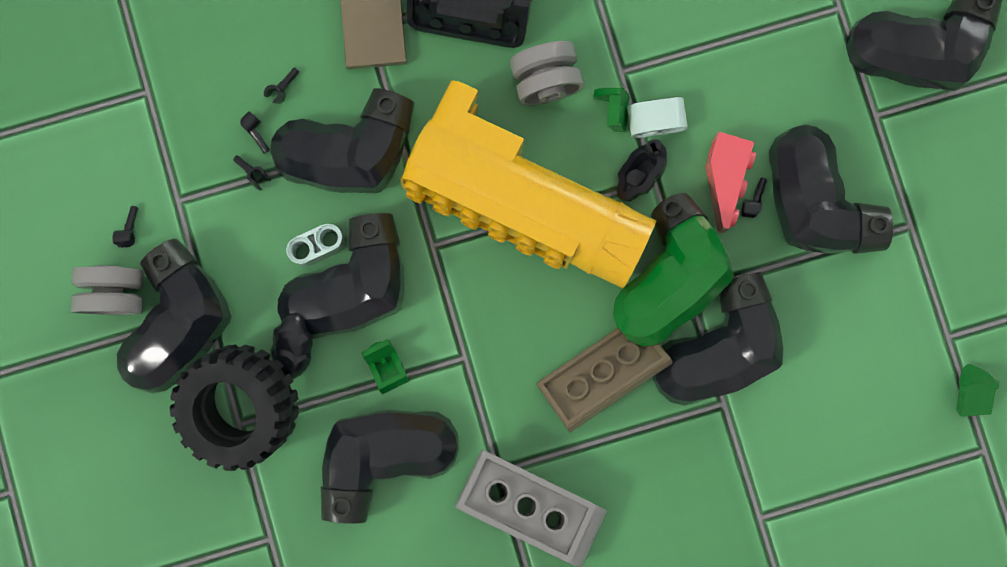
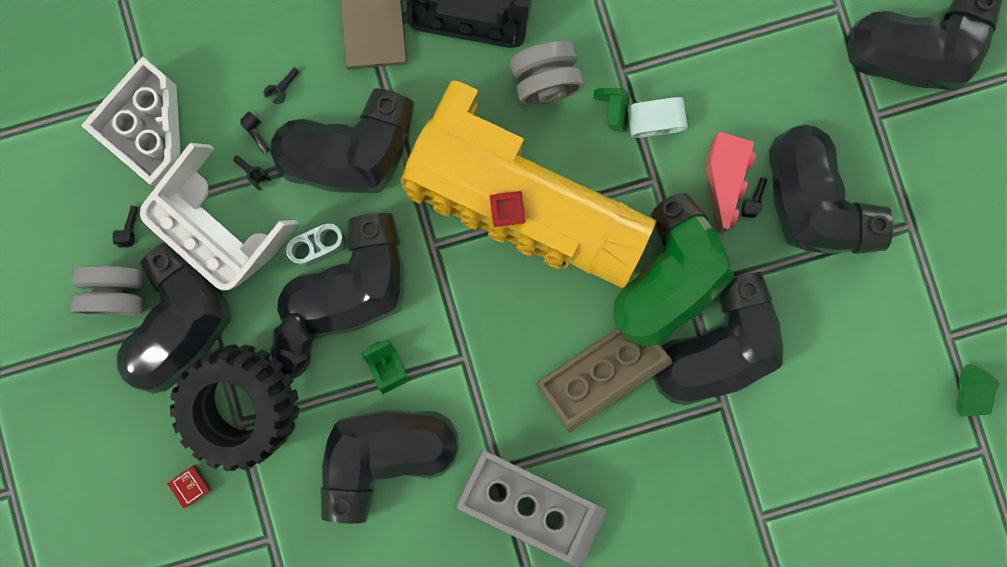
black arm [617,139,668,202] -> none
none -> white brick [81,56,181,187]
none -> white windscreen [140,143,300,290]
none -> red tile [167,465,212,509]
none -> red tile [489,191,526,228]

